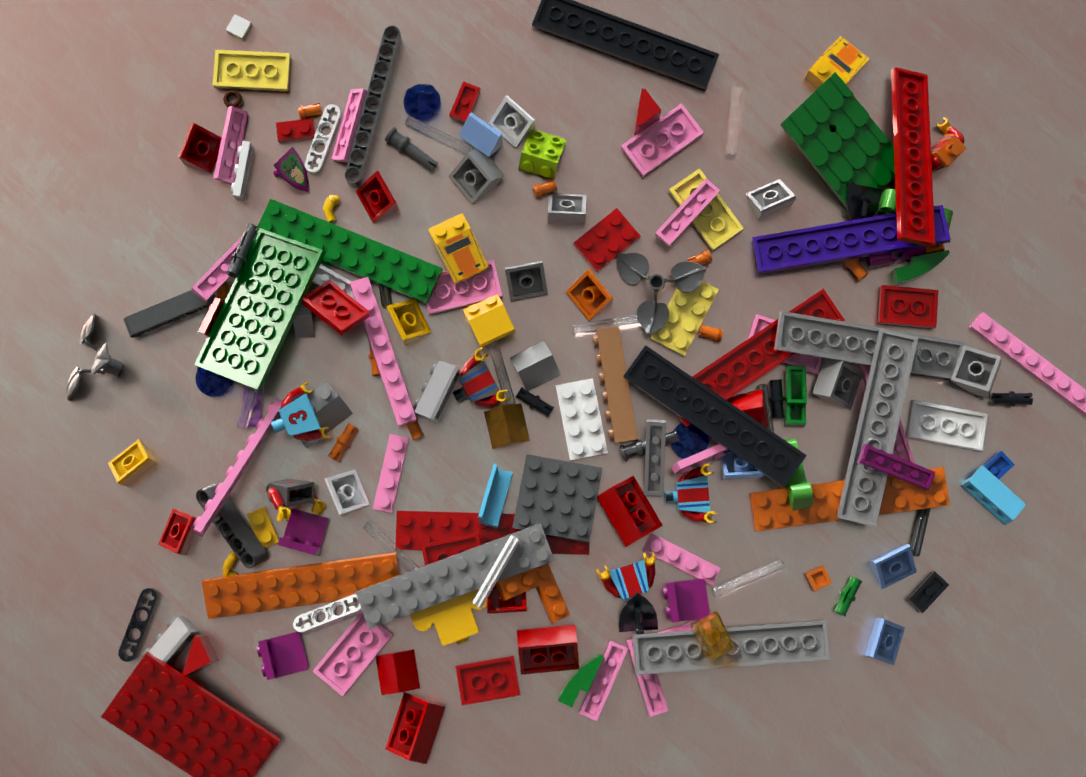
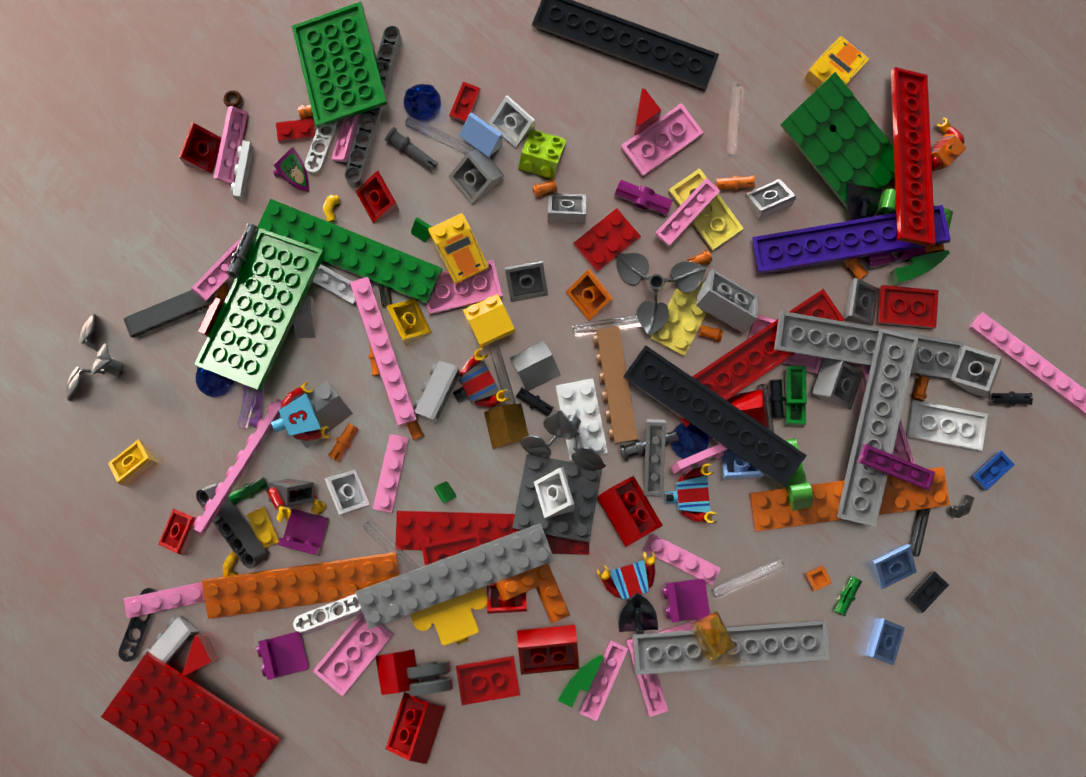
light yellow plate [213,50,291,91] -> none
white tile [226,14,252,40] -> none
red plate [302,280,370,336] -> none
white axle [473,536,519,608] -> none
medium azure panel [478,464,513,529] -> none
medium azure panel [961,466,1026,525] -> none
none -> bright pink plate [123,582,205,619]
none -> green pin [229,477,268,505]
none -> green plate [292,1,388,128]
none -> dark grey wheel [407,661,453,696]
none -> green slope [411,218,432,243]
none -> green slope [434,481,457,504]
none -> dark grey plant [520,409,606,470]
none -> white slope [534,467,574,518]
none -> magenta piece [614,179,673,216]
none -> light grey slope [696,269,759,333]
none -> orange pin [716,176,755,191]
none -> light grey slope [844,278,879,325]
none -> orange pin [912,376,930,401]
none -> clear smoke arm [949,495,975,518]

